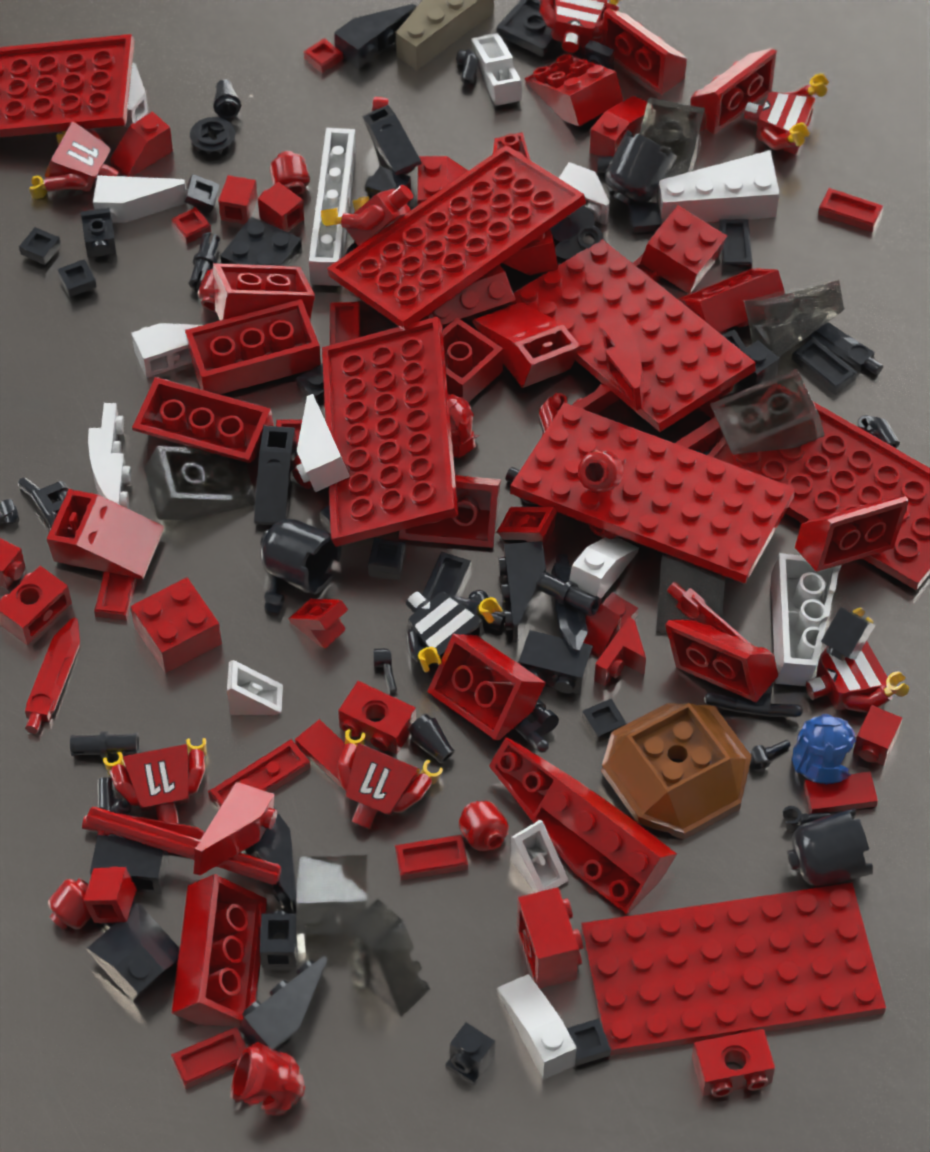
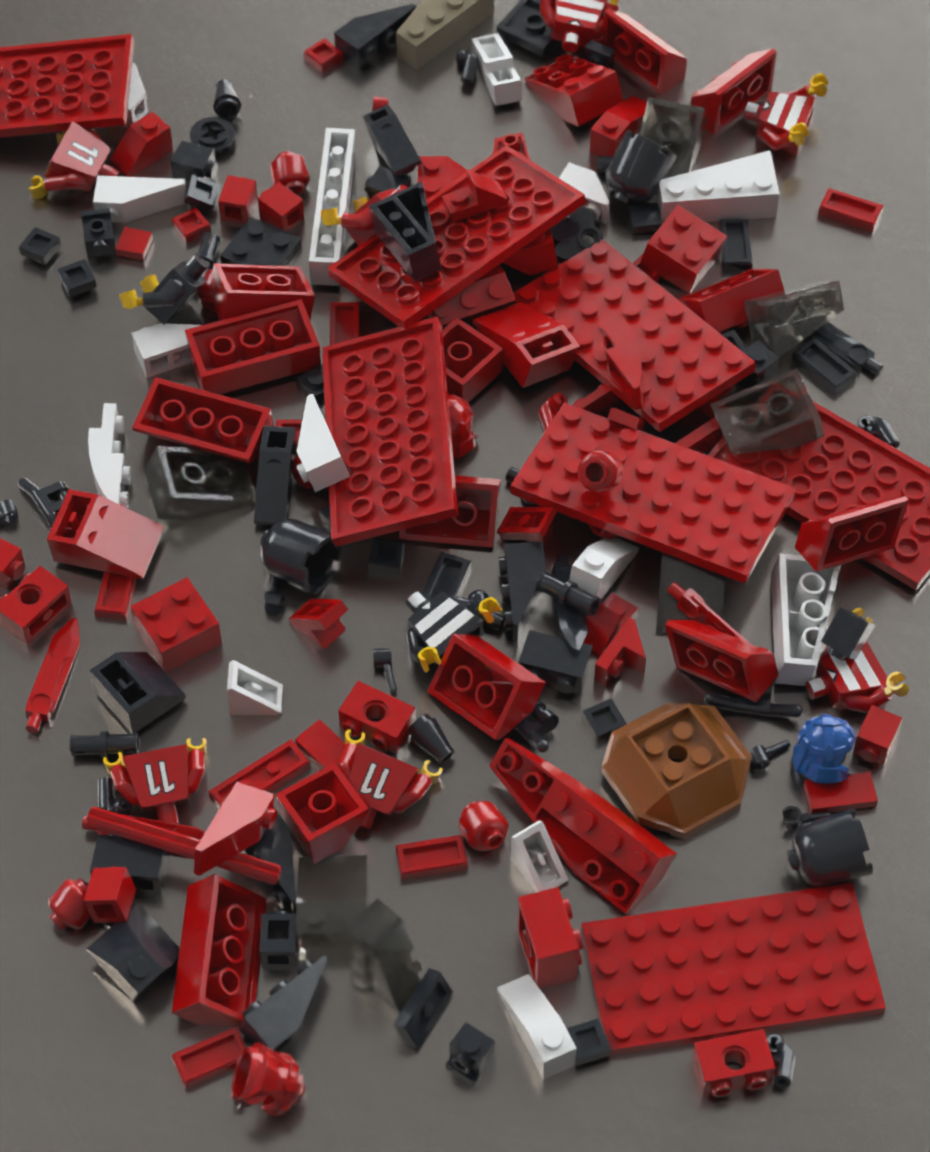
none -> black slope [90,652,186,734]
none -> red tile [115,227,153,261]
none -> black torso [119,255,208,325]
none -> black brick [170,141,218,184]
none -> red slope [276,763,369,864]
none -> black wedge [369,181,442,282]
none -> black plate [393,968,453,1049]
none -> red slope [442,169,509,223]
none -> red tile [607,407,646,431]
none -> black arm [767,1034,795,1088]

